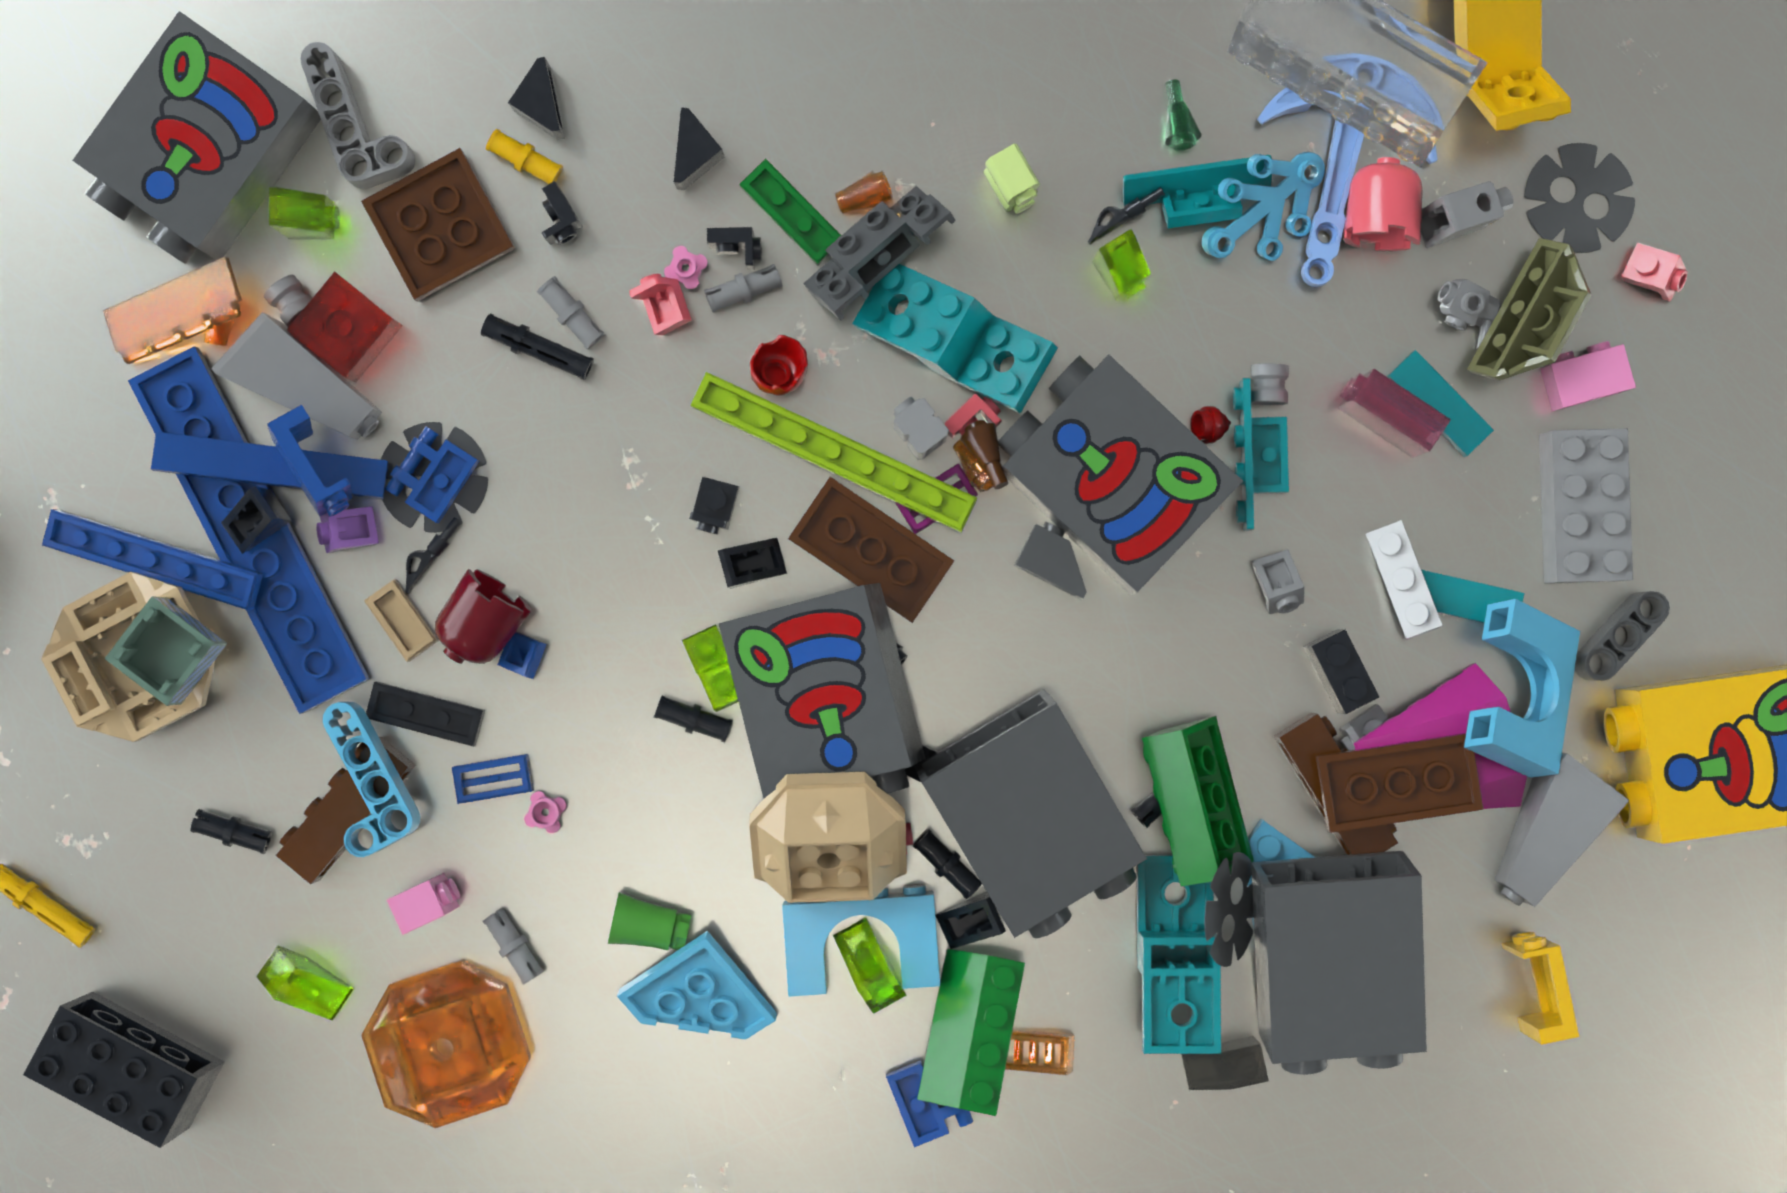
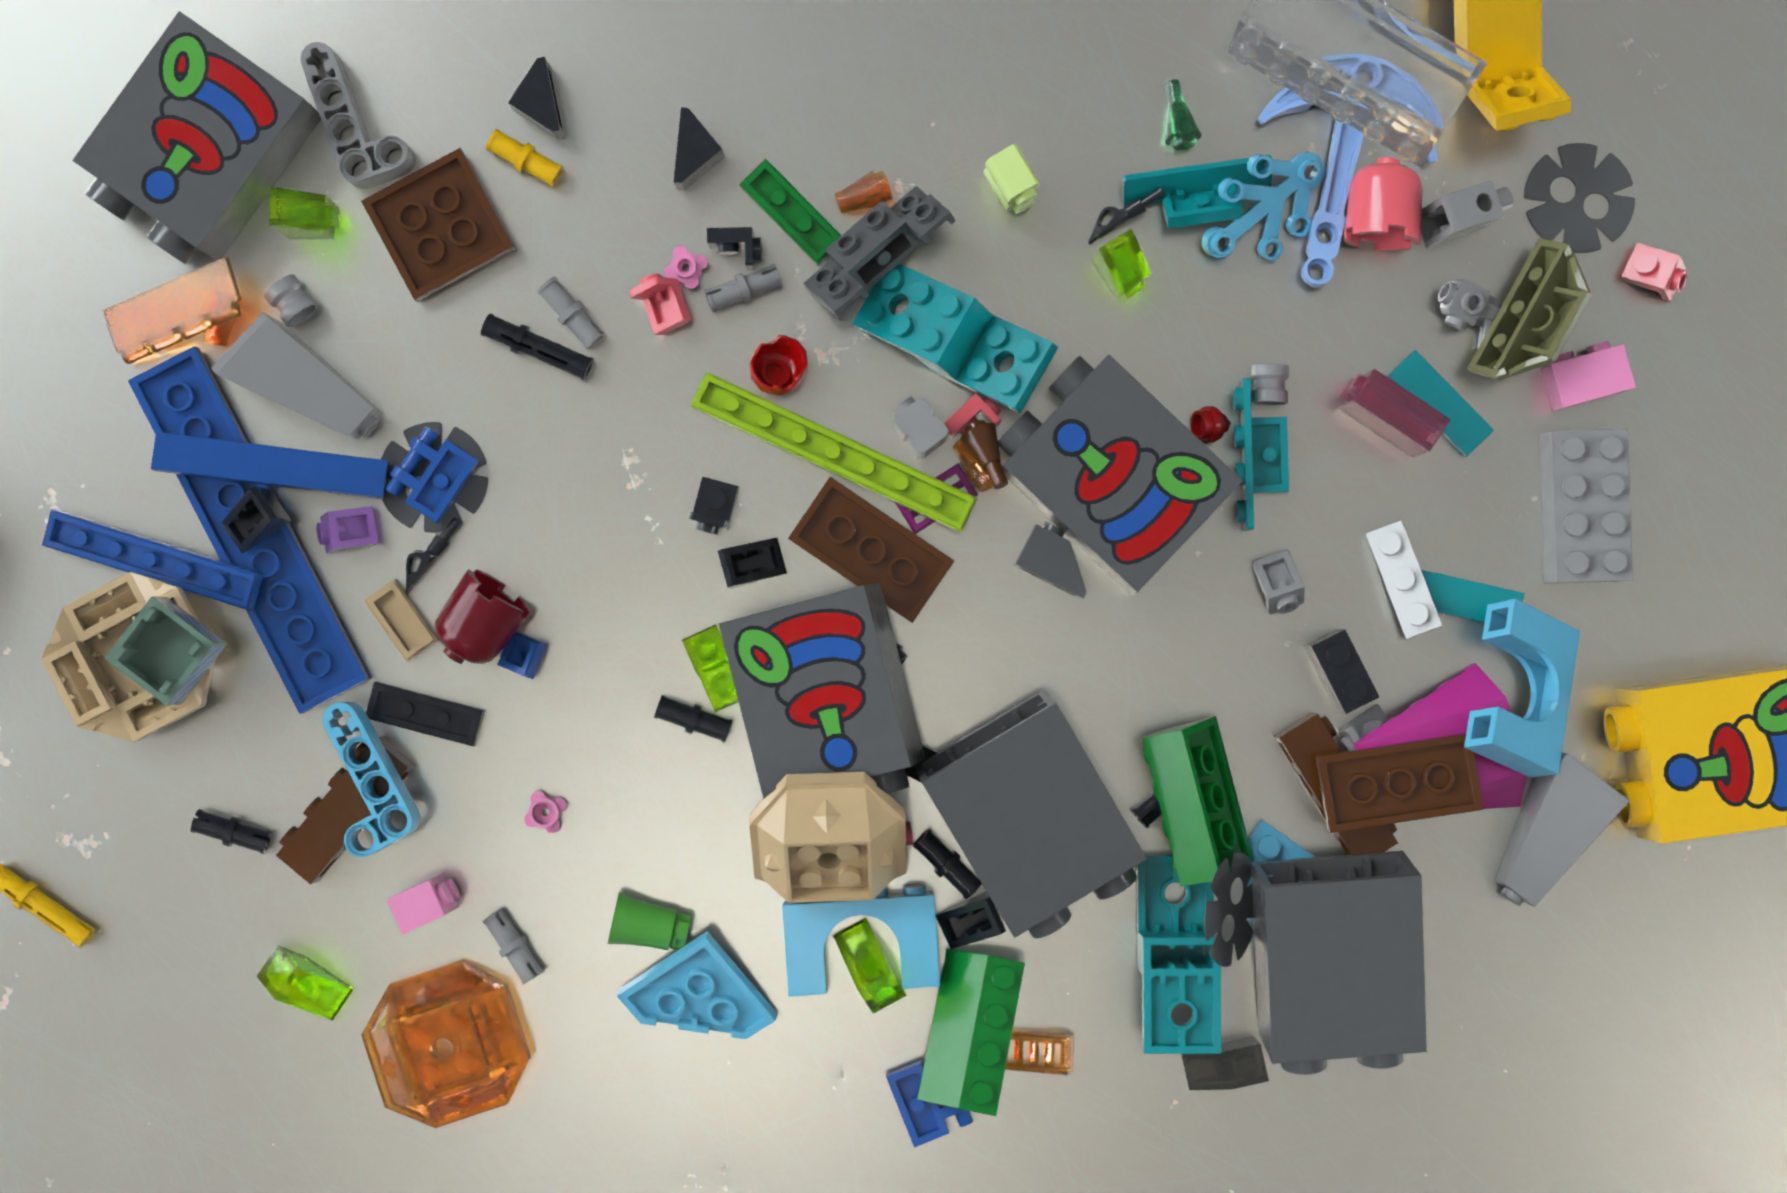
black brick [23,992,225,1148] -> none
blue panel [267,405,353,517] -> none
clear red brick [287,271,403,383] -> none
blue tile [452,754,534,804] -> none
black bracket [542,181,583,245] -> none
yellow panel [1502,932,1579,1045] -> none
dark grey beam [1575,591,1670,681] -> none

